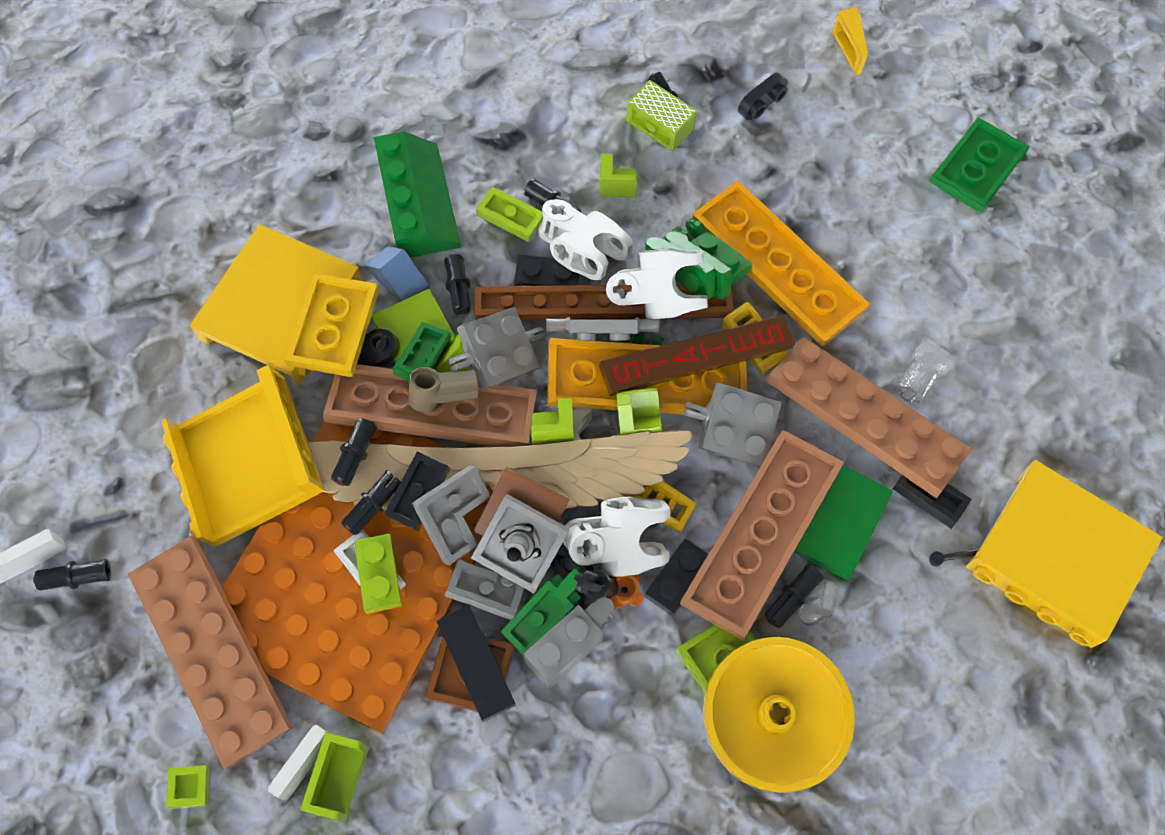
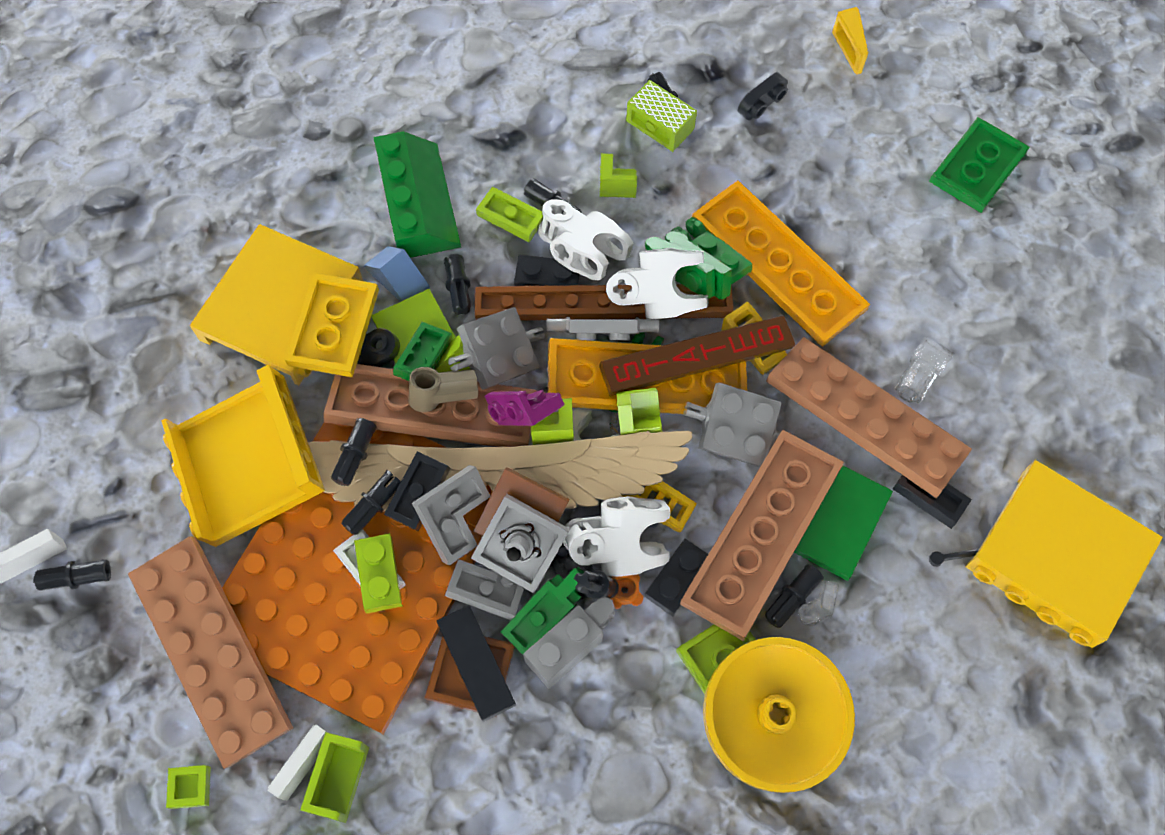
none -> magenta bracket [485,390,565,426]

